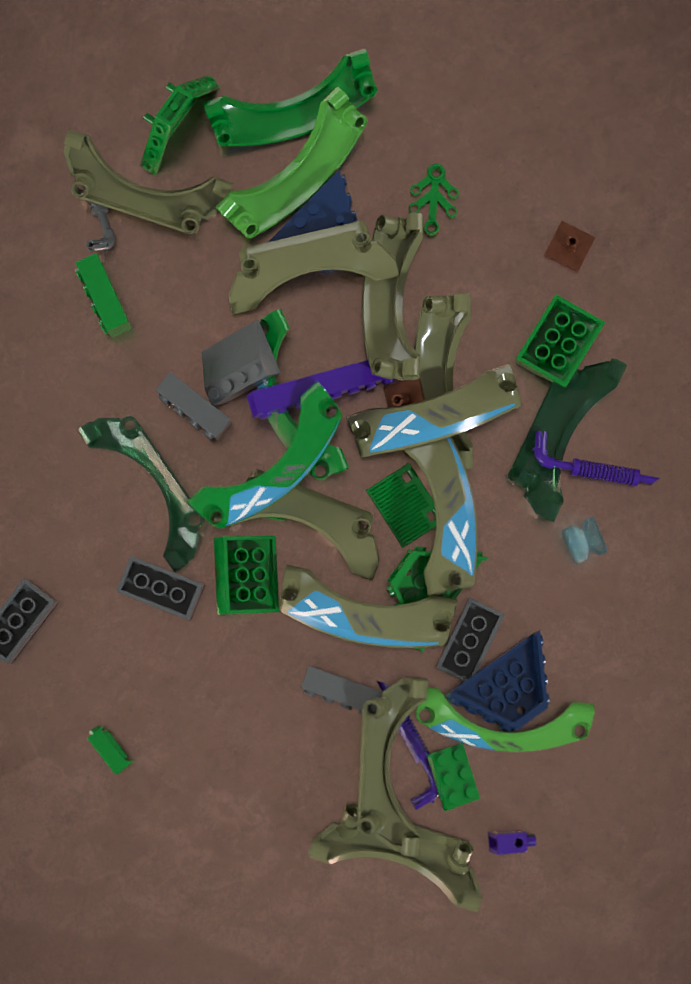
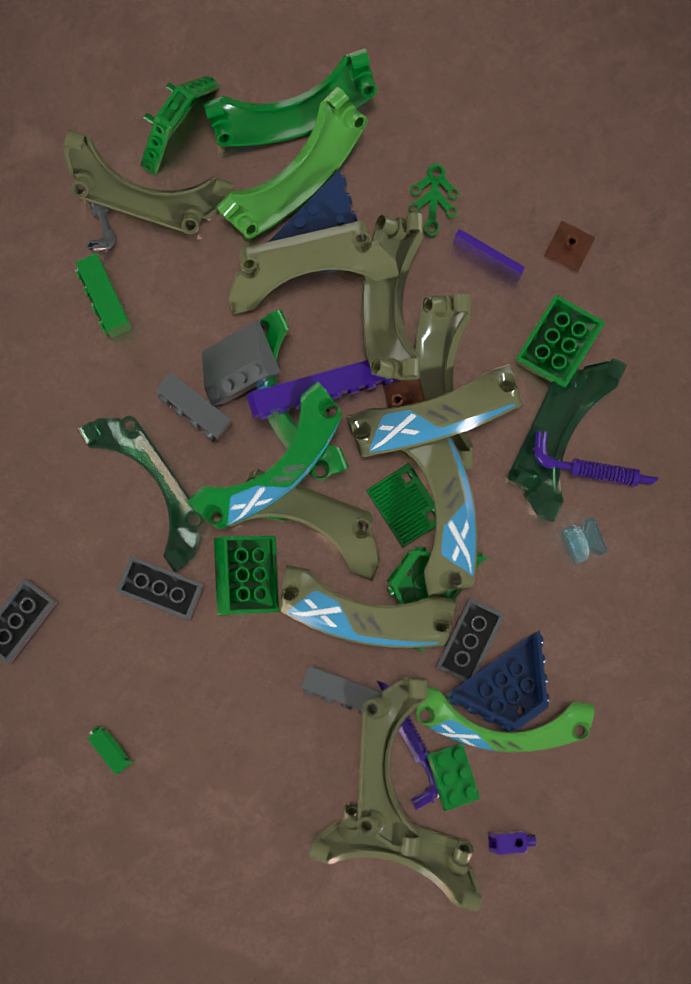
none -> dark purple tile [453,229,525,281]

